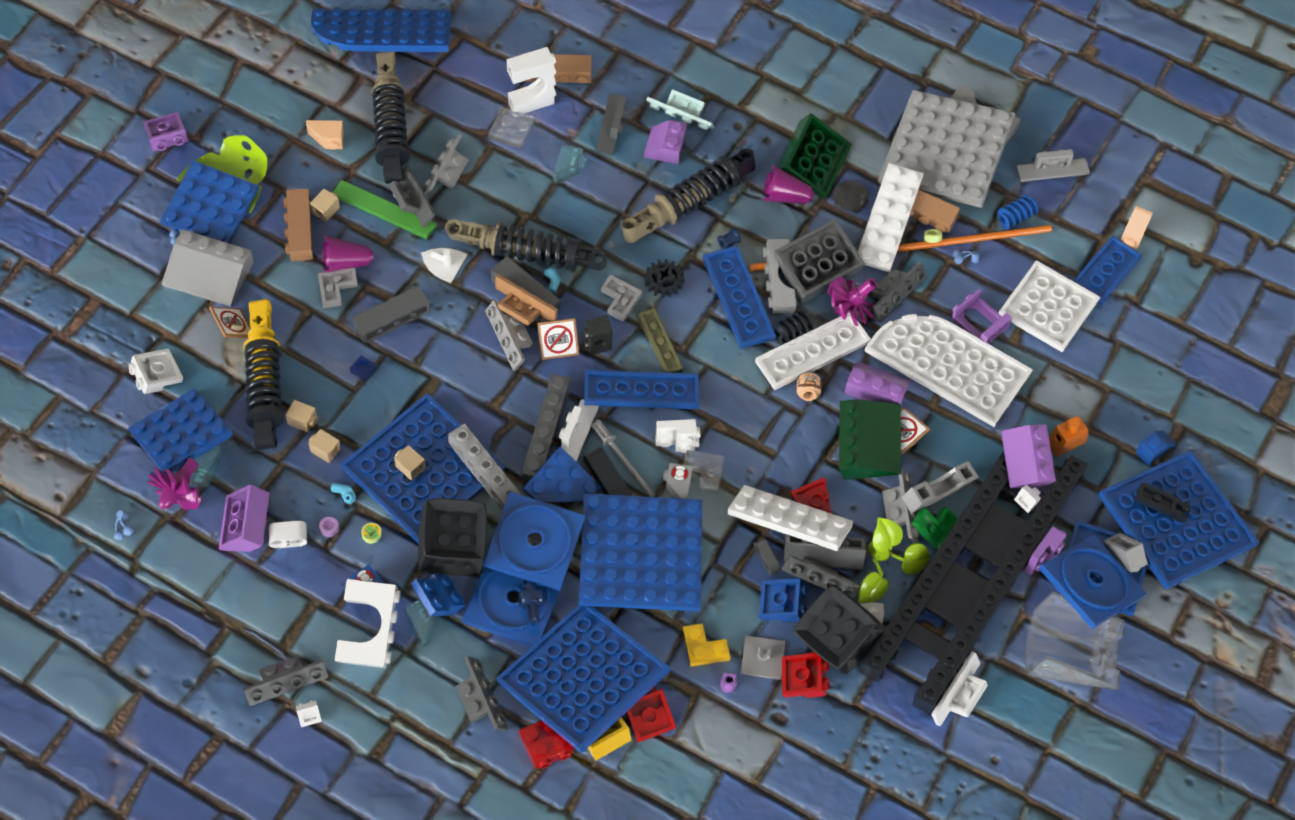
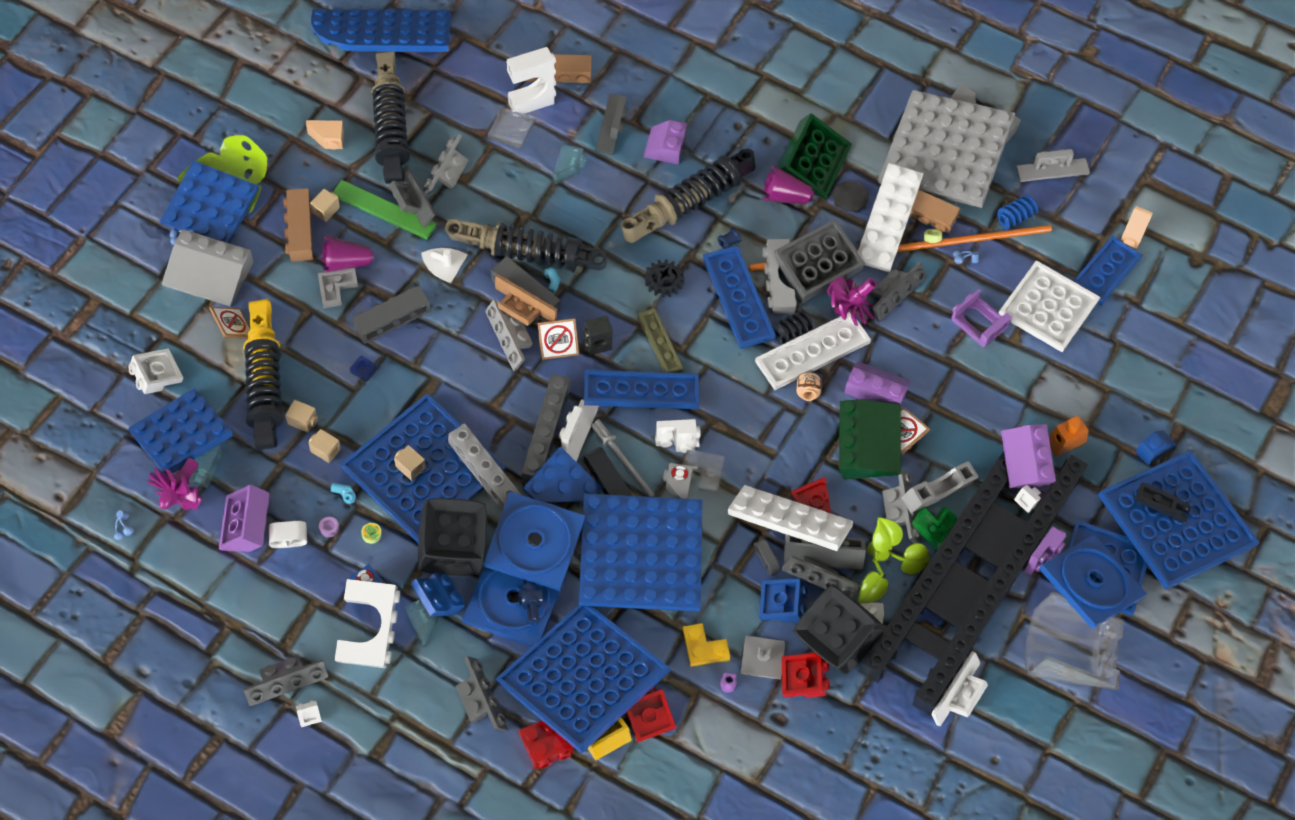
medium lavender plate [143,112,188,151] -> none
light grey plate [601,275,642,322] -> none
light aqua bracket [646,90,714,130] -> none
white plate [864,314,1033,427] -> none
light grey slope [1104,533,1148,572] -> none

